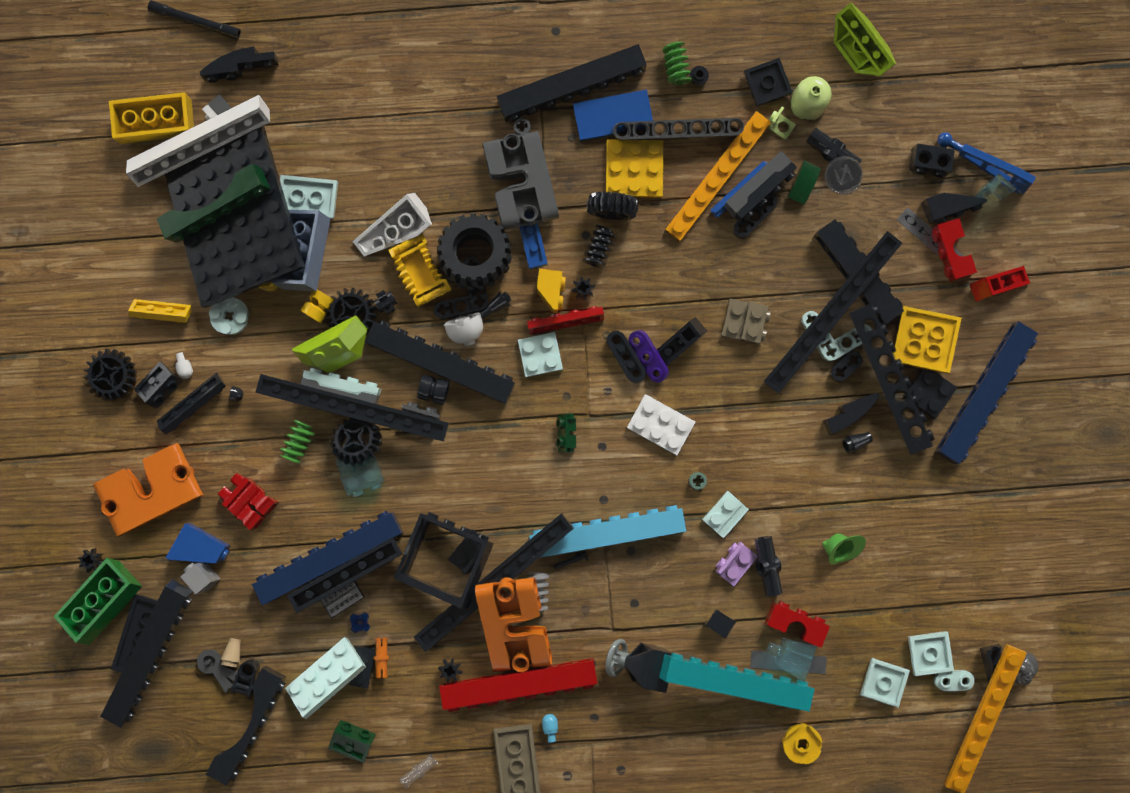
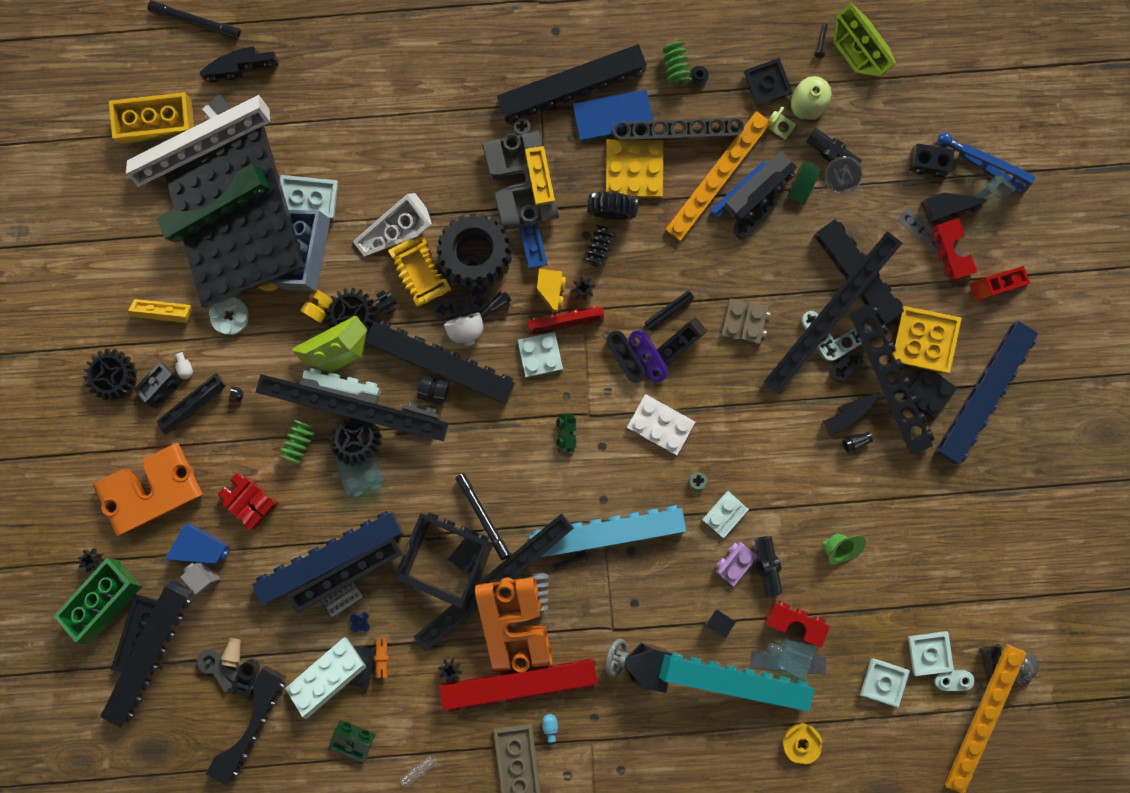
none -> black piece [455,473,511,561]
none -> yellow plate [525,146,555,206]
none -> black axle [645,291,694,330]
none -> black pin [814,23,828,58]

